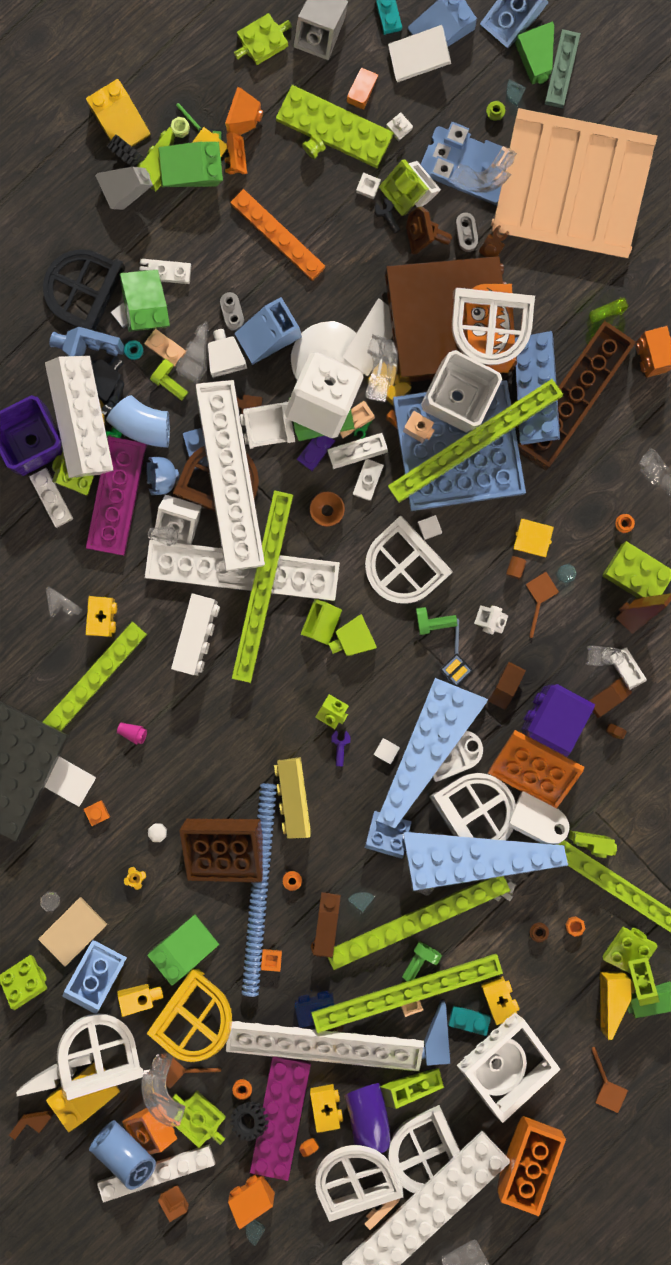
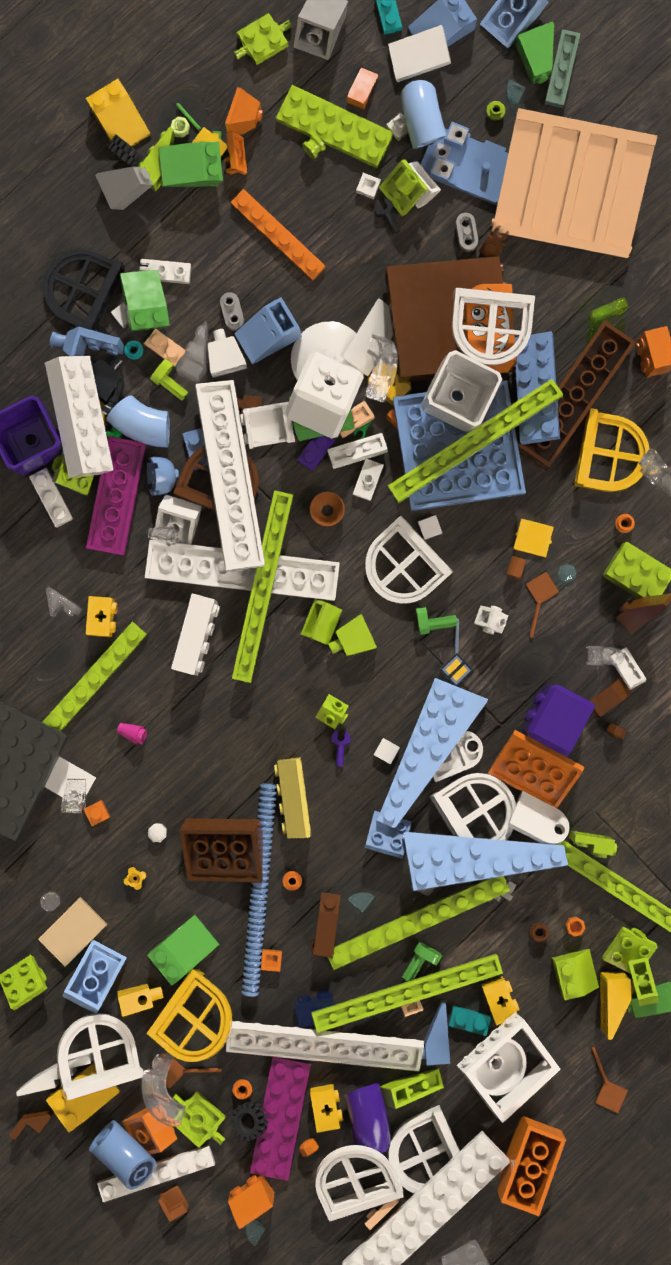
light nougat brick [403,411,435,443] -> none
reddish brown piece [406,207,452,254] -> none
clear arch [449,146,517,193] -> none
reddish brown slope [488,662,526,710] -> none
none -> clear slope [61,779,86,813]
none -> light blue brick [401,80,447,149]
none -> lime slope [552,949,599,1000]
none -> yellow window [574,408,650,492]

